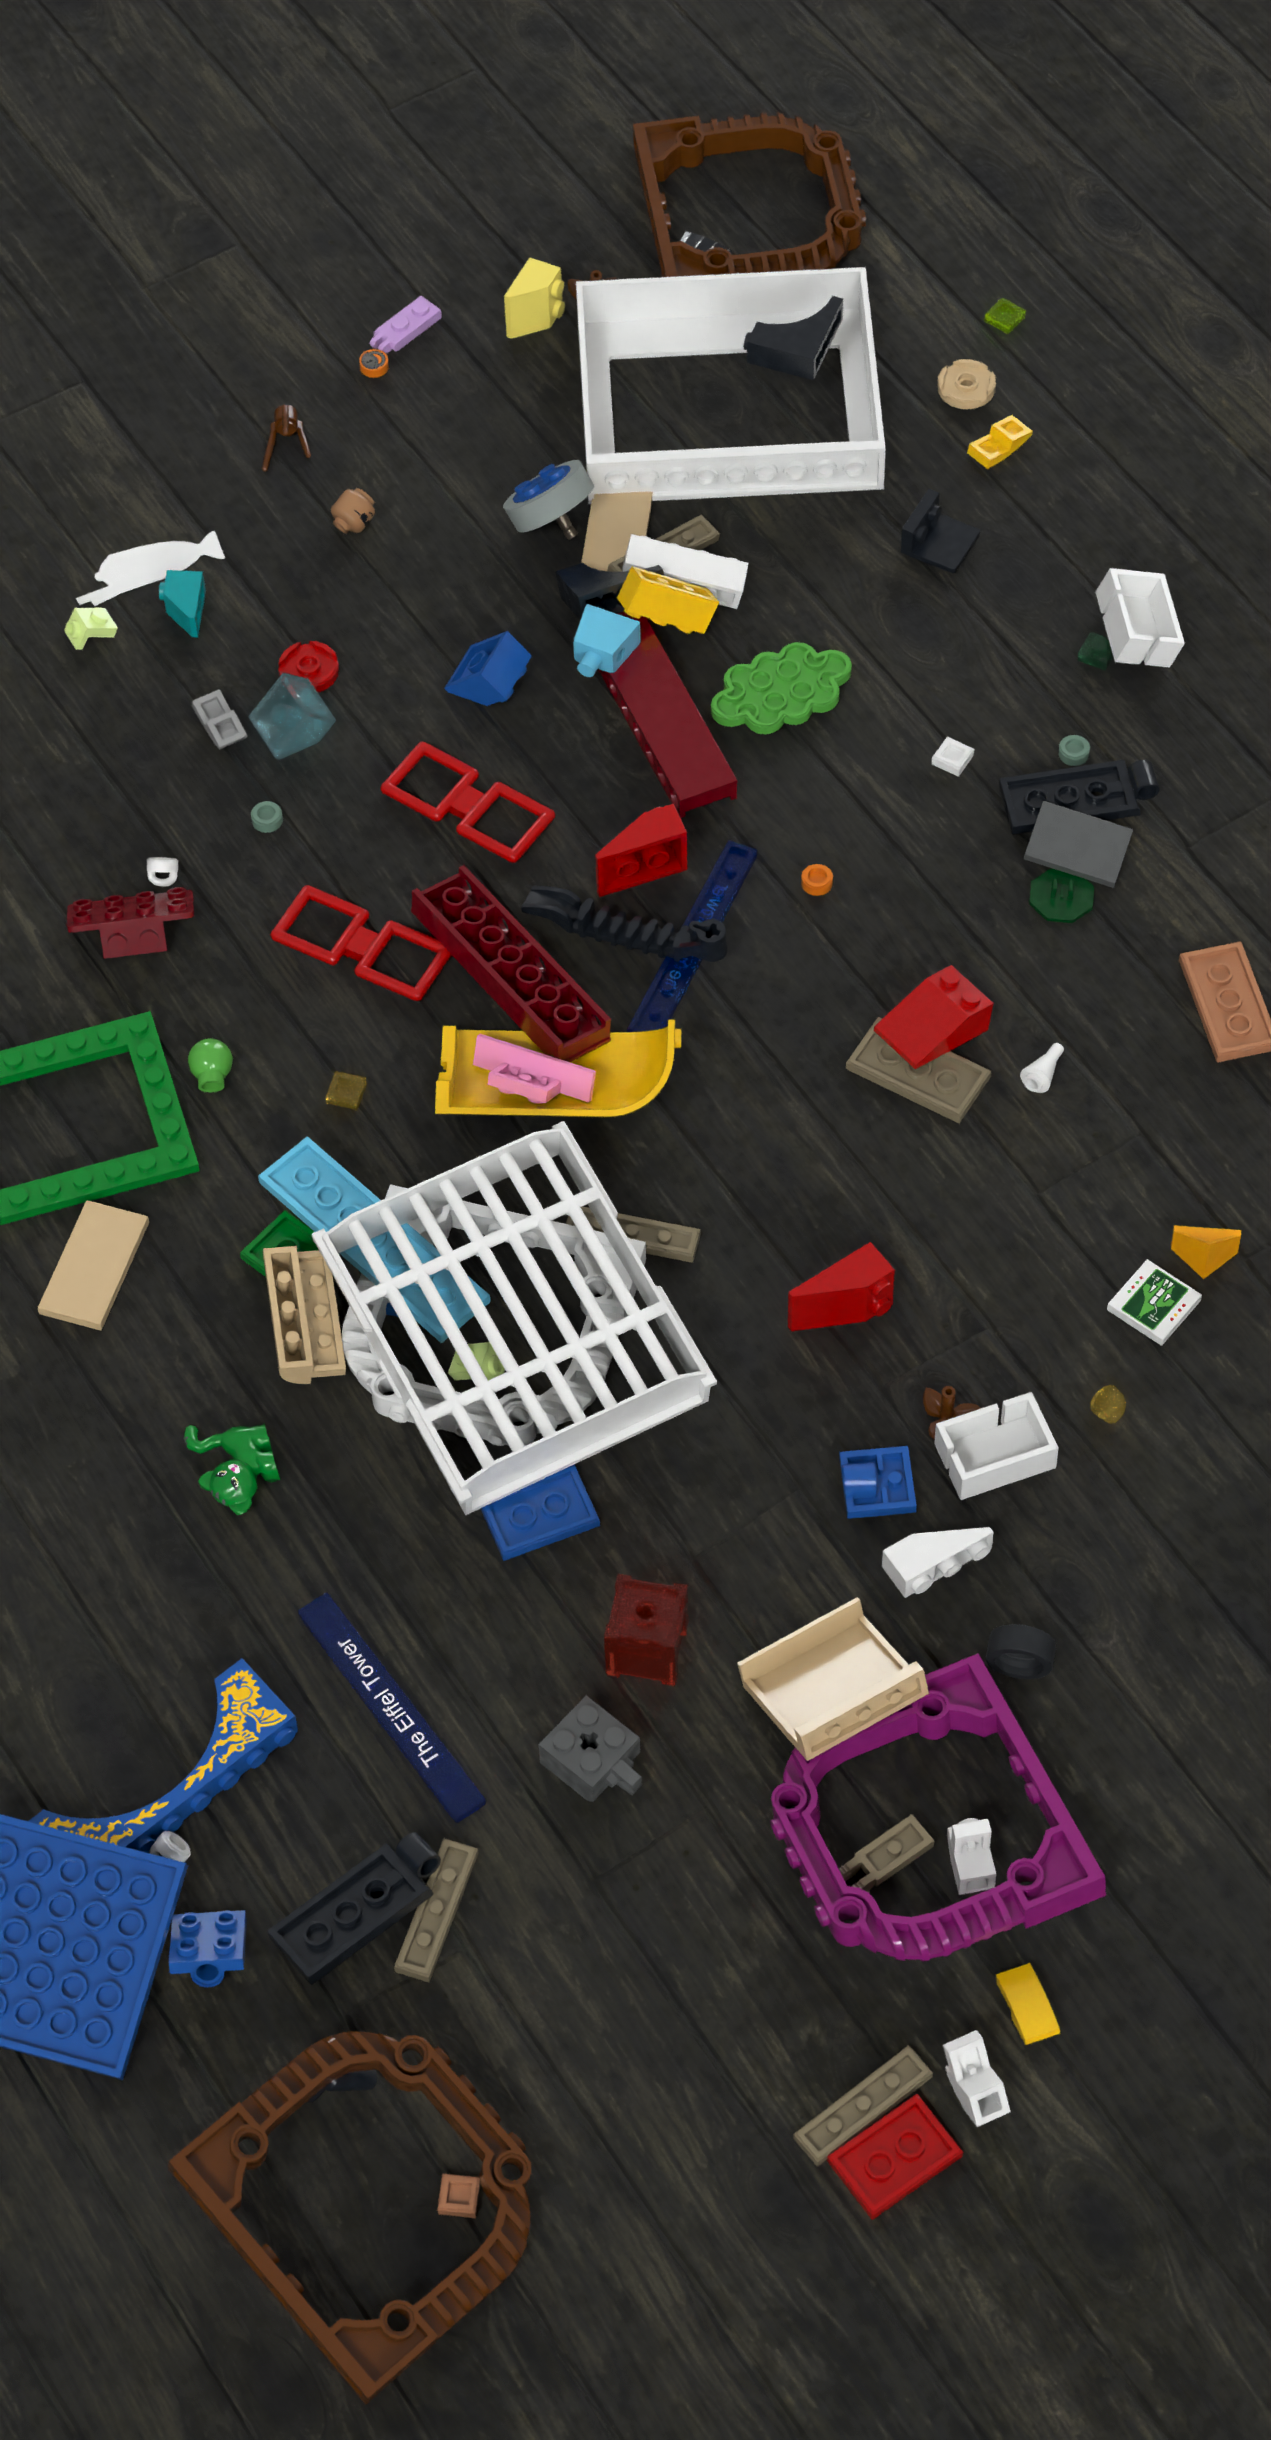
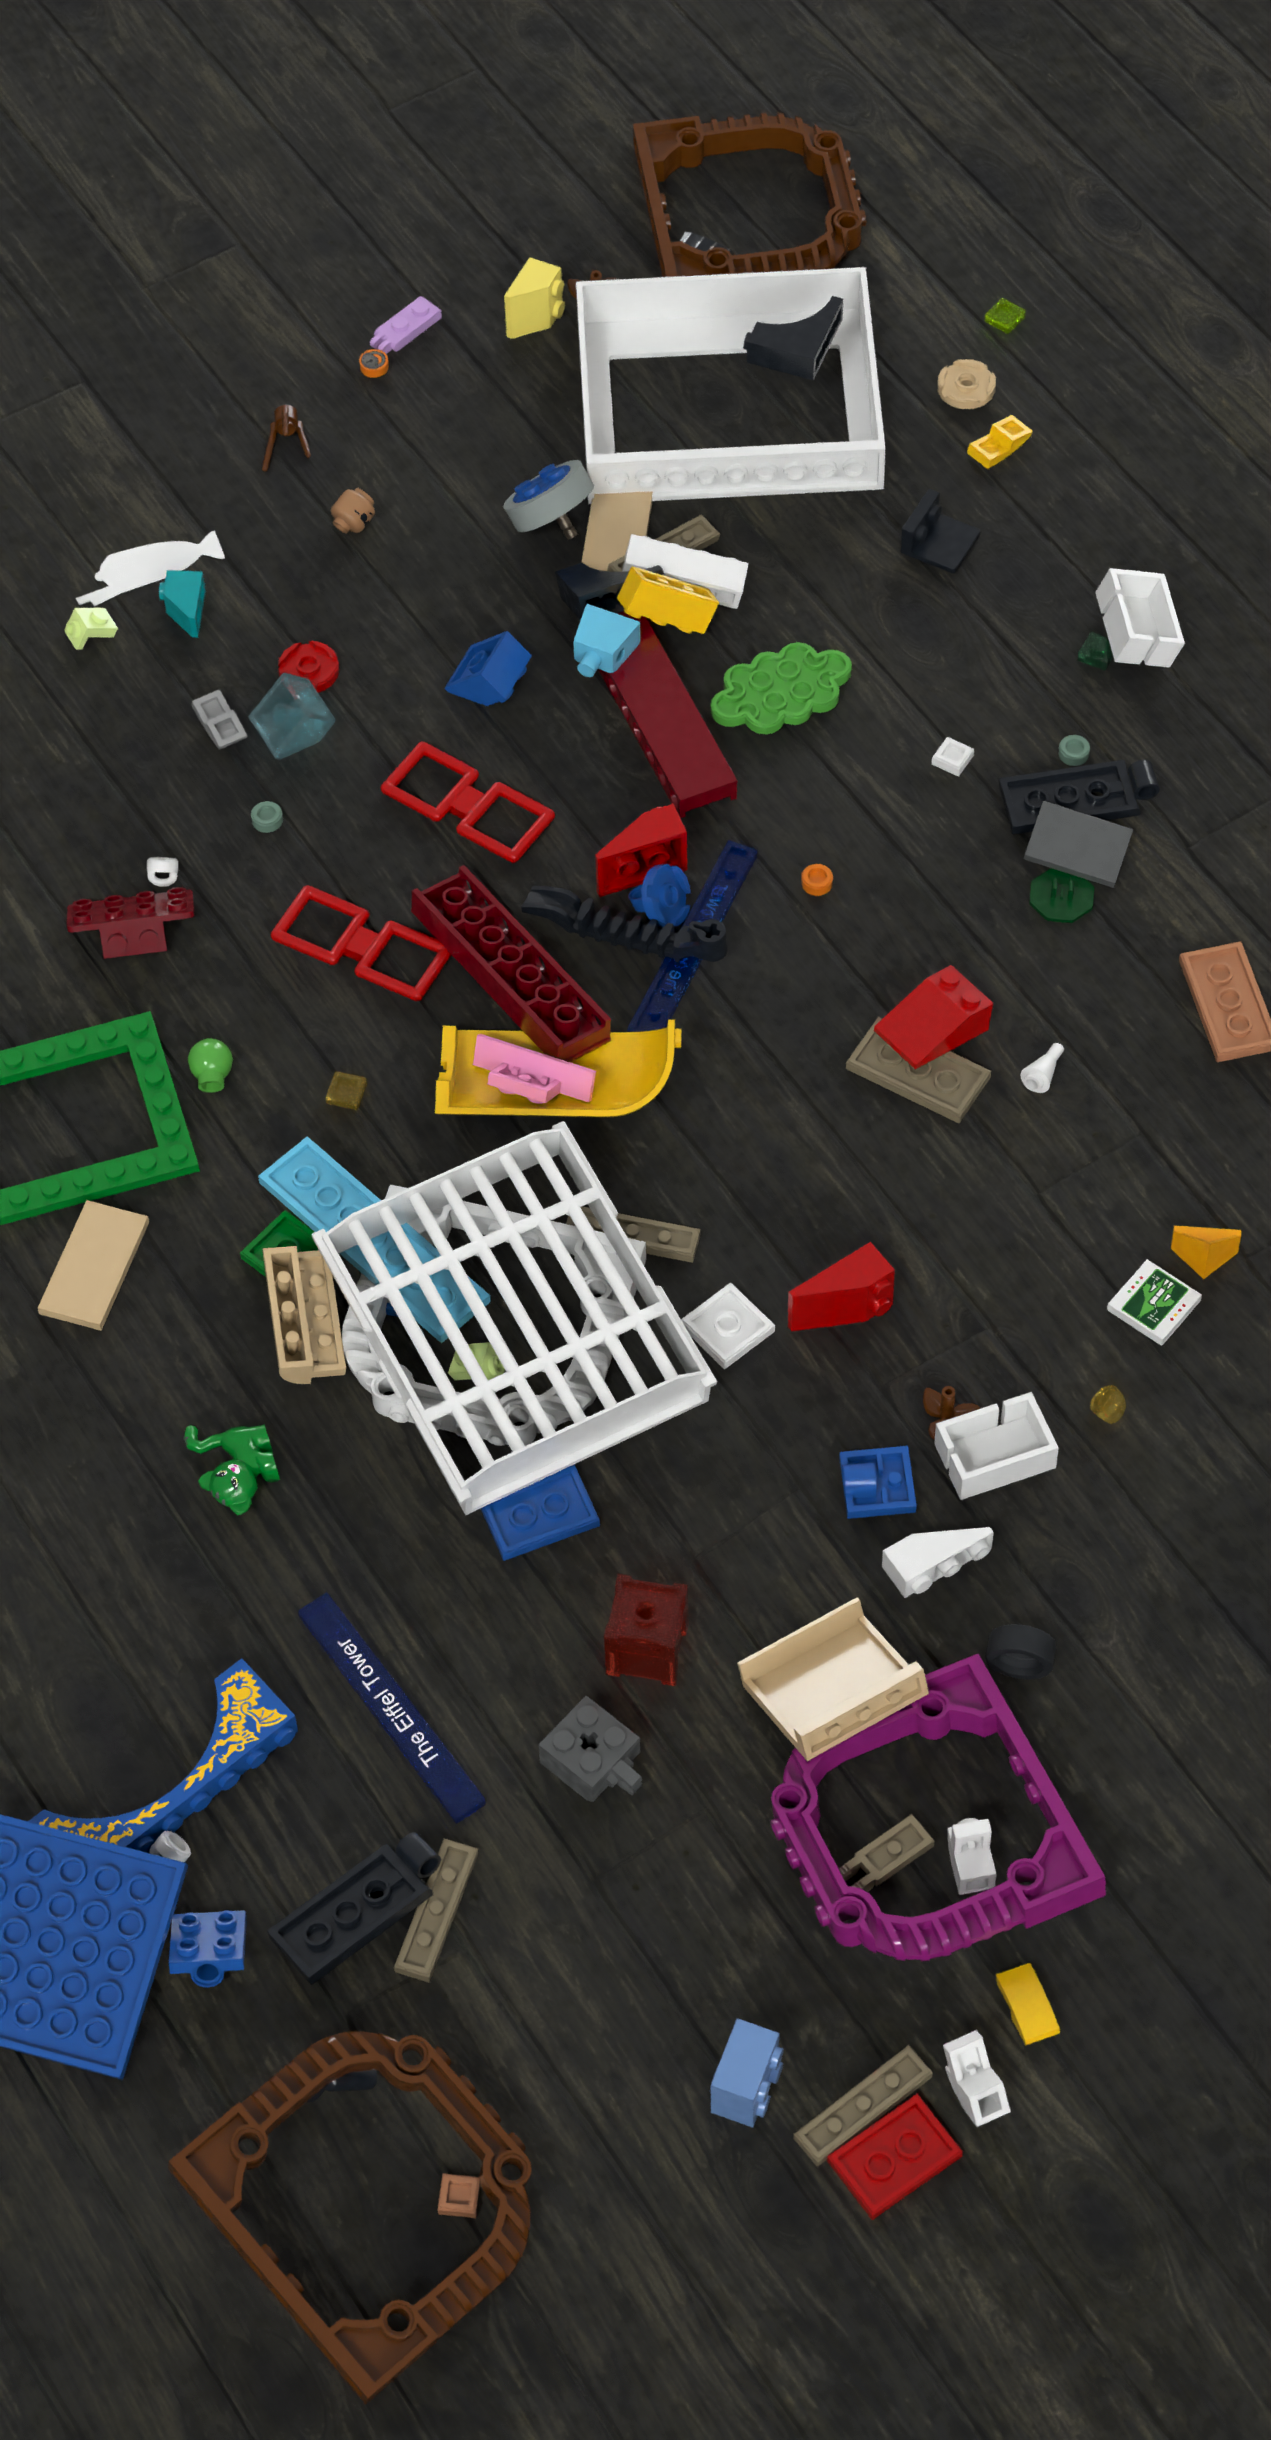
none -> blue tile [628,864,691,927]
none -> white tile [681,1282,775,1370]
none -> medium blue brick [711,2018,784,2128]

